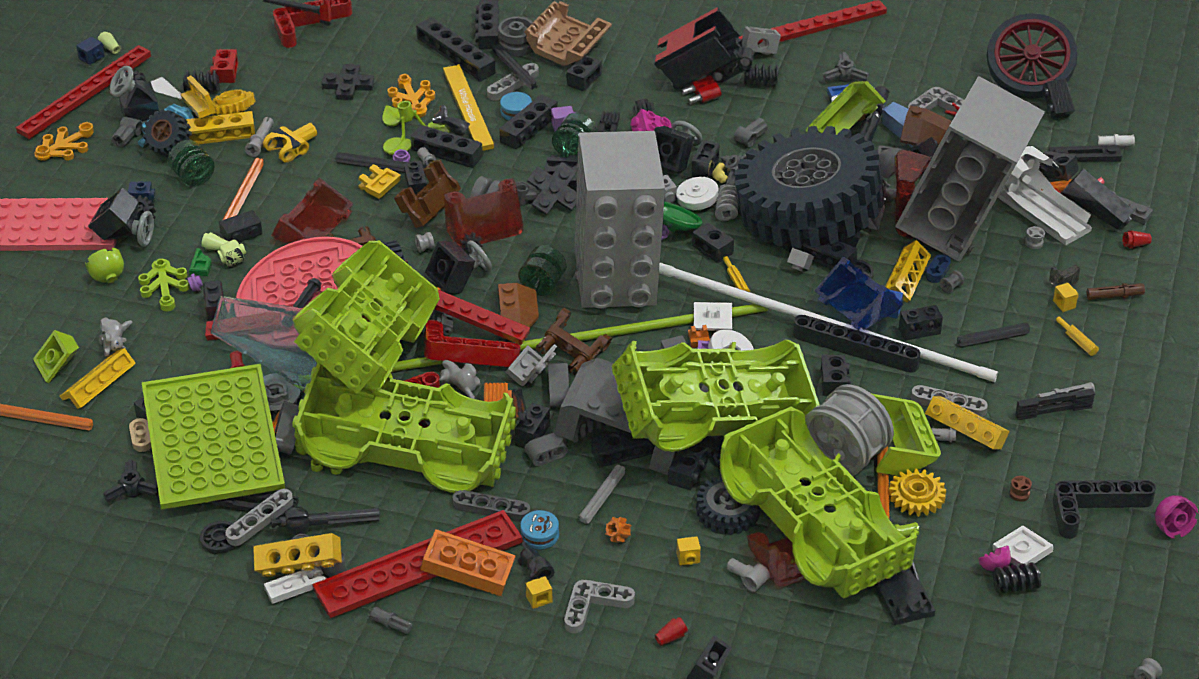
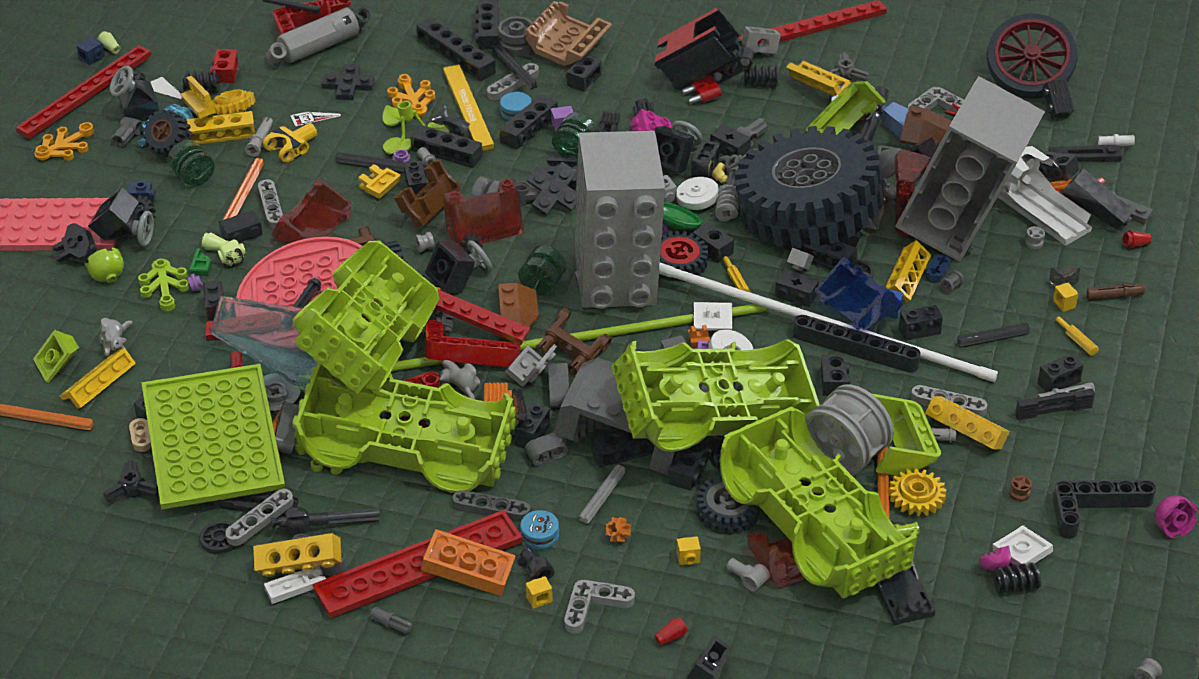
none -> black hinge [52,223,97,262]
none -> light grey beam [258,179,284,230]
none -> light grey piece [266,6,371,64]
none -> sticker [290,112,341,126]
none -> wheel [660,231,708,282]
none -> black brick [710,124,751,156]
none -> black brick [775,269,819,307]
none -> yellow fence [786,61,851,96]
none -> black brick [1037,353,1084,392]

